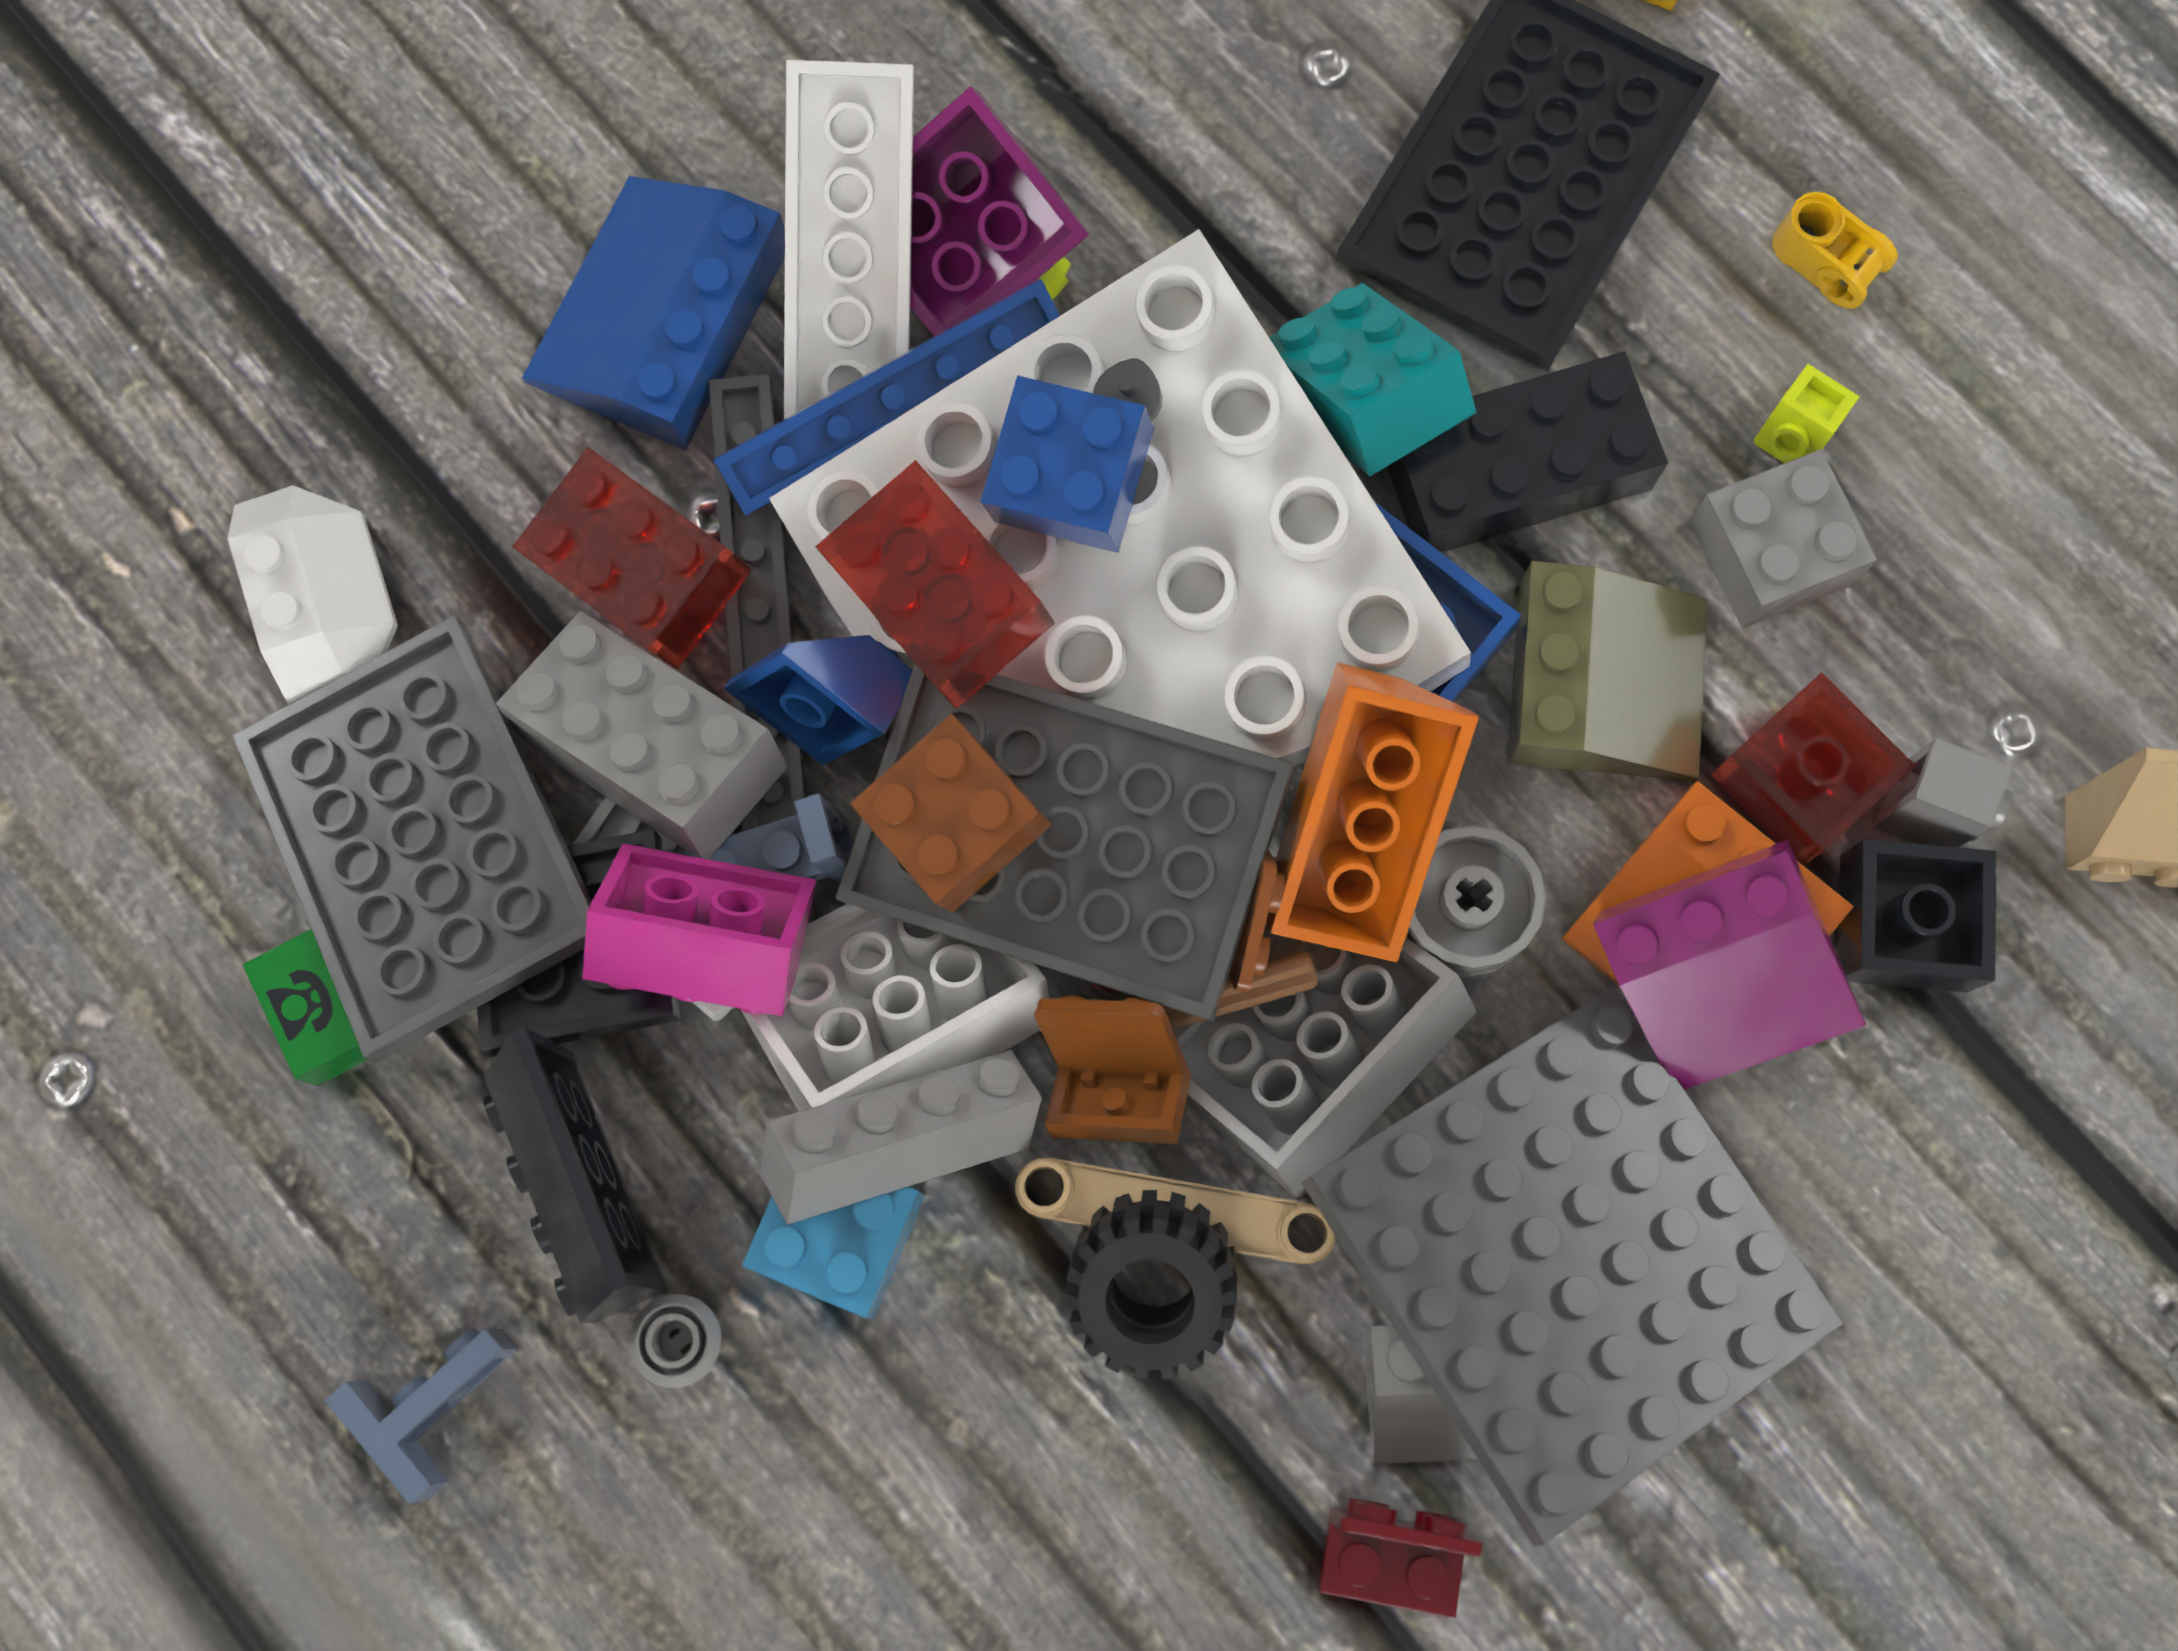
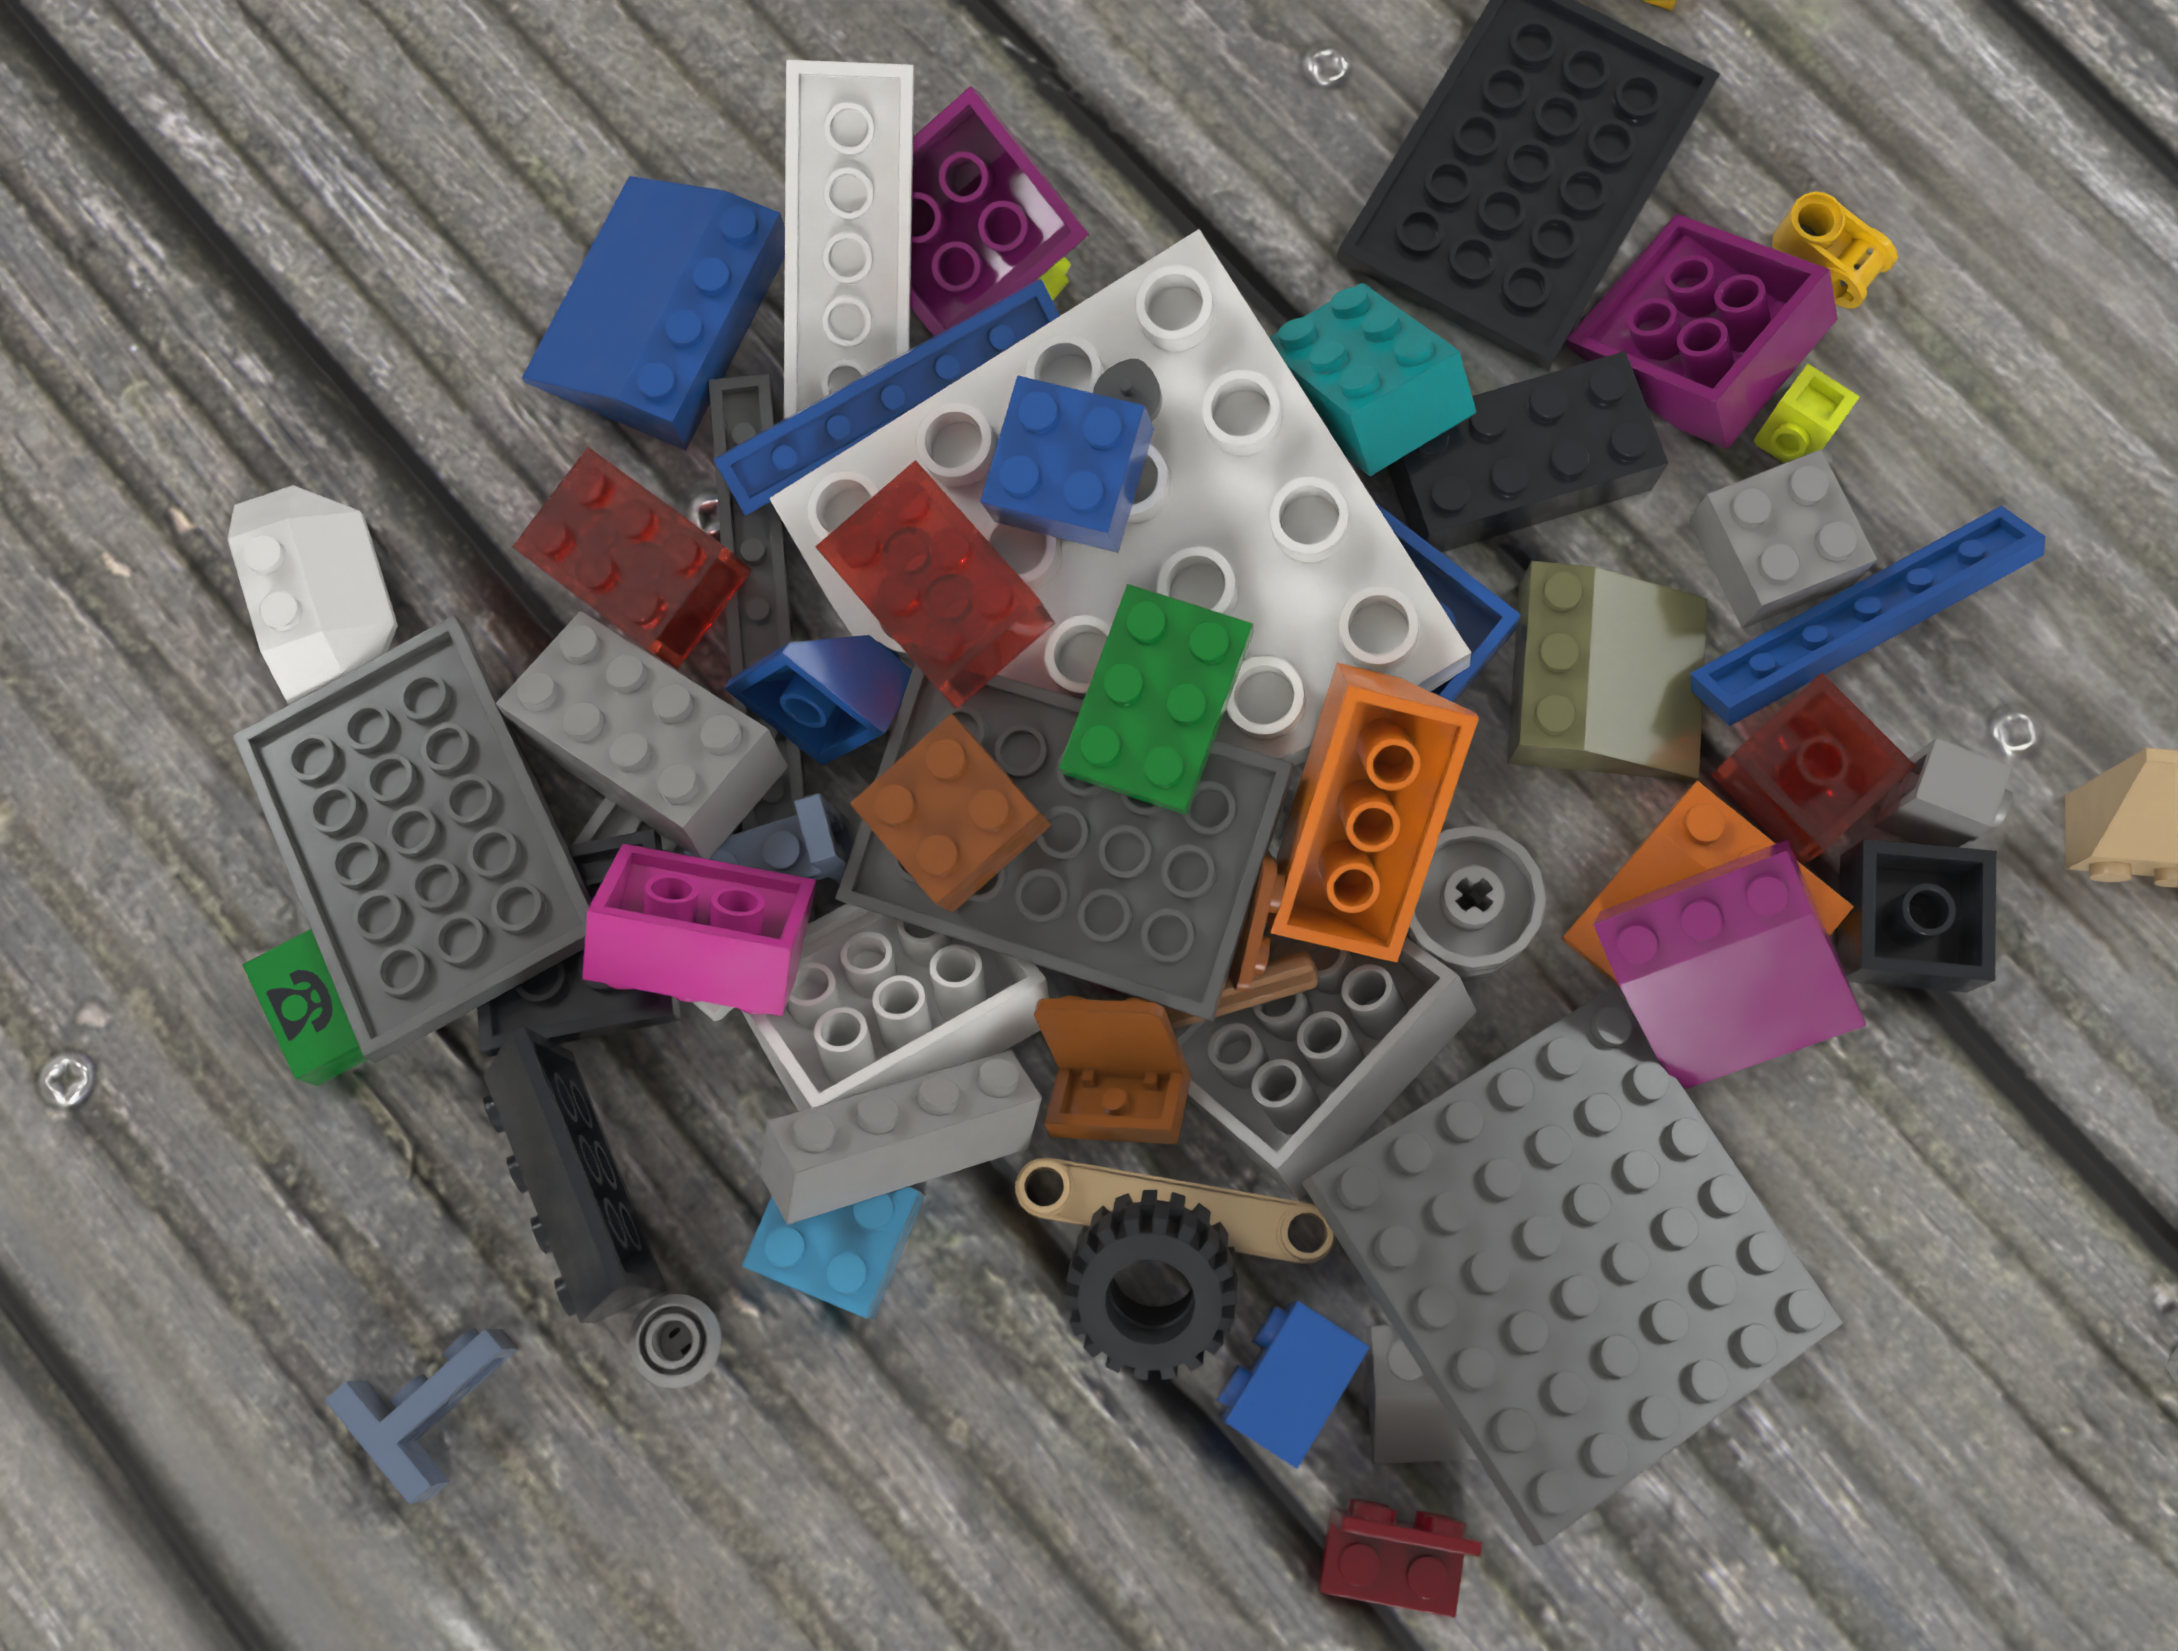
none -> green plate [1059,584,1254,815]
none -> blue brick [1216,1301,1370,1469]
none -> magenta slope [1566,214,1838,450]
none -> blue plate [1690,505,2045,726]

